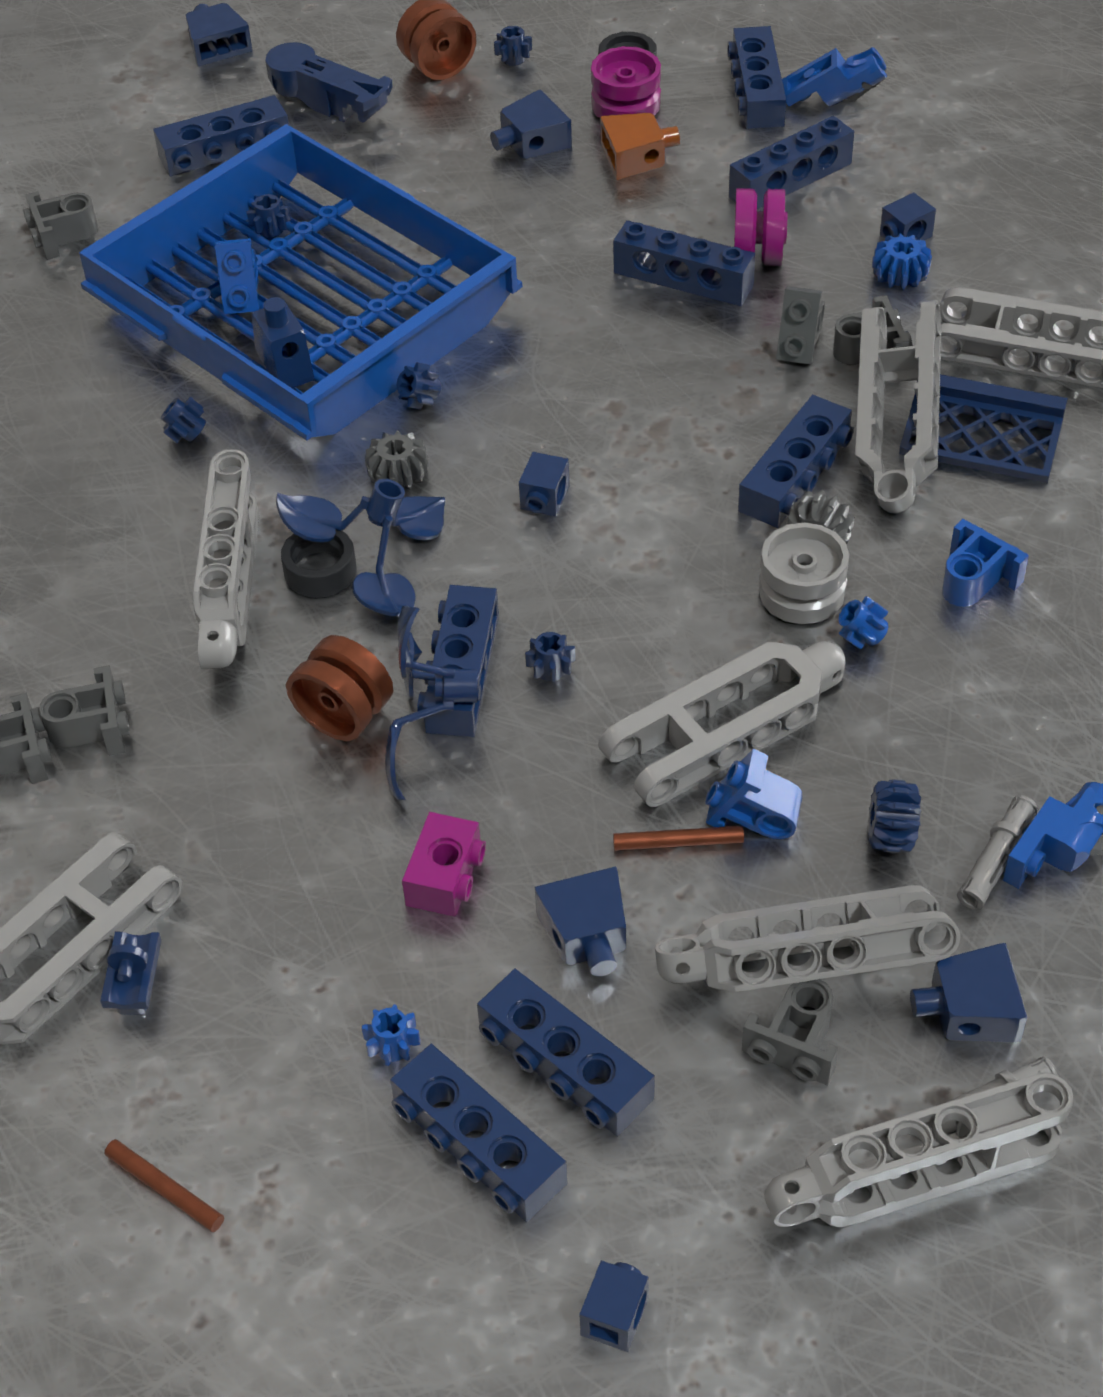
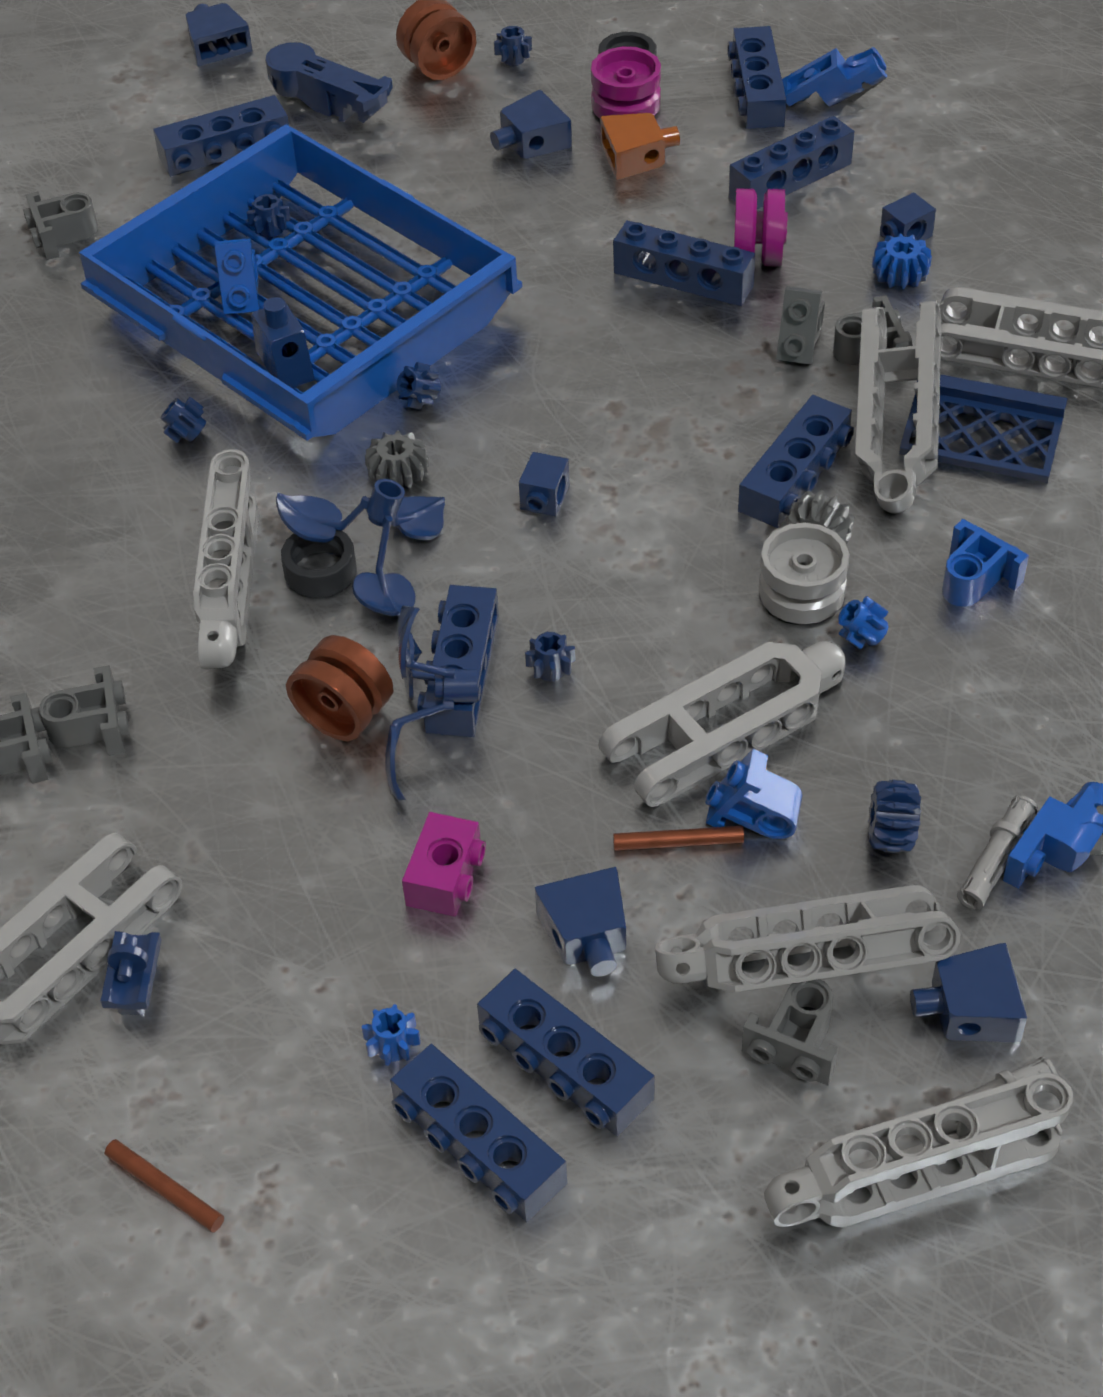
dark blue brick [579,1260,649,1352] -> none

